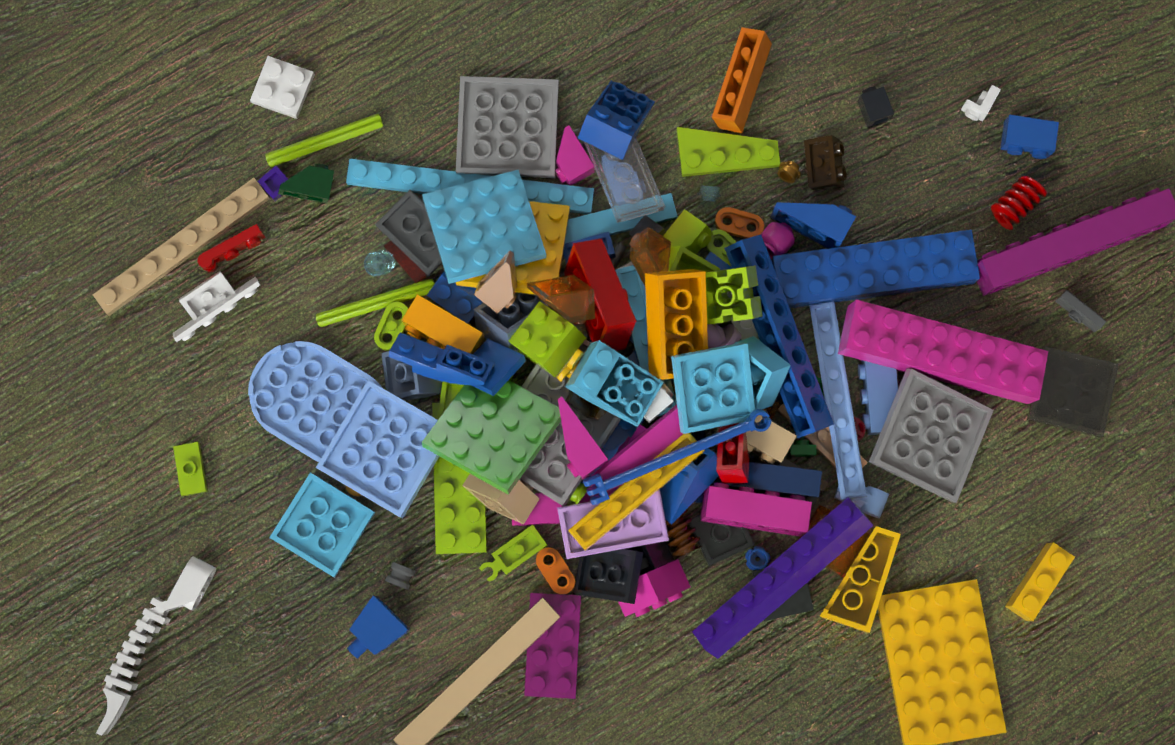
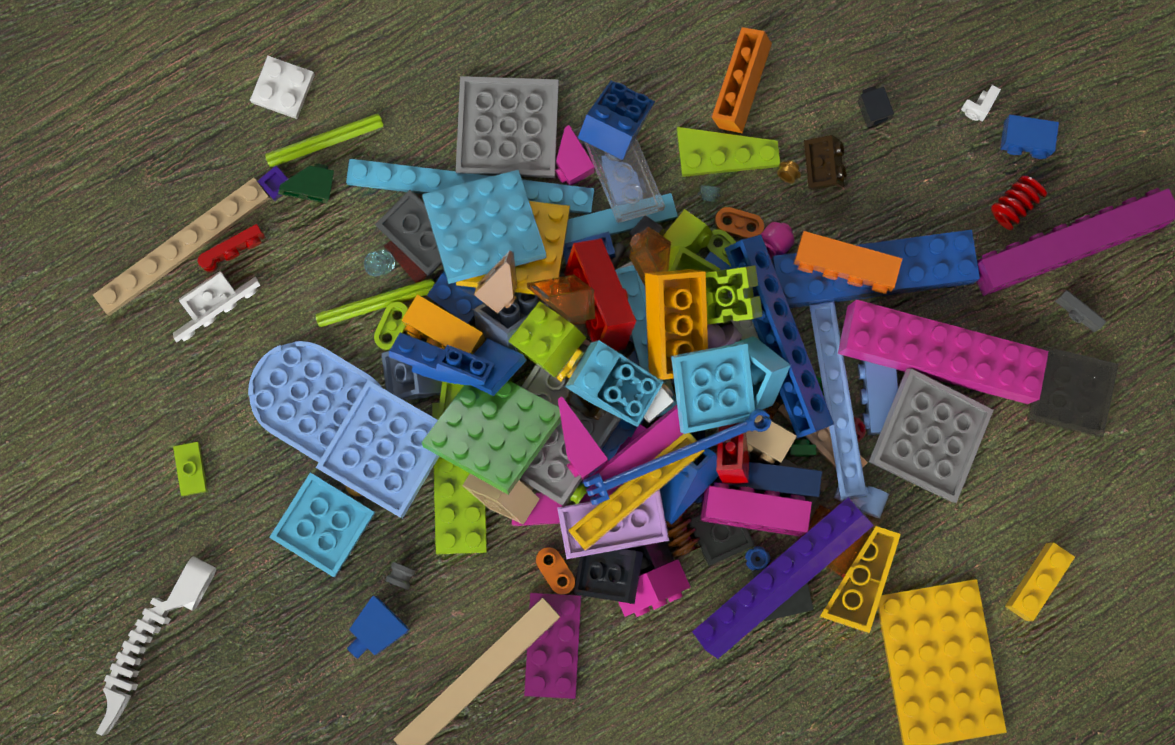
lime plate [479,524,548,582] -> none
blue slope [770,202,856,249] -> none
none -> orange brick [794,231,903,294]

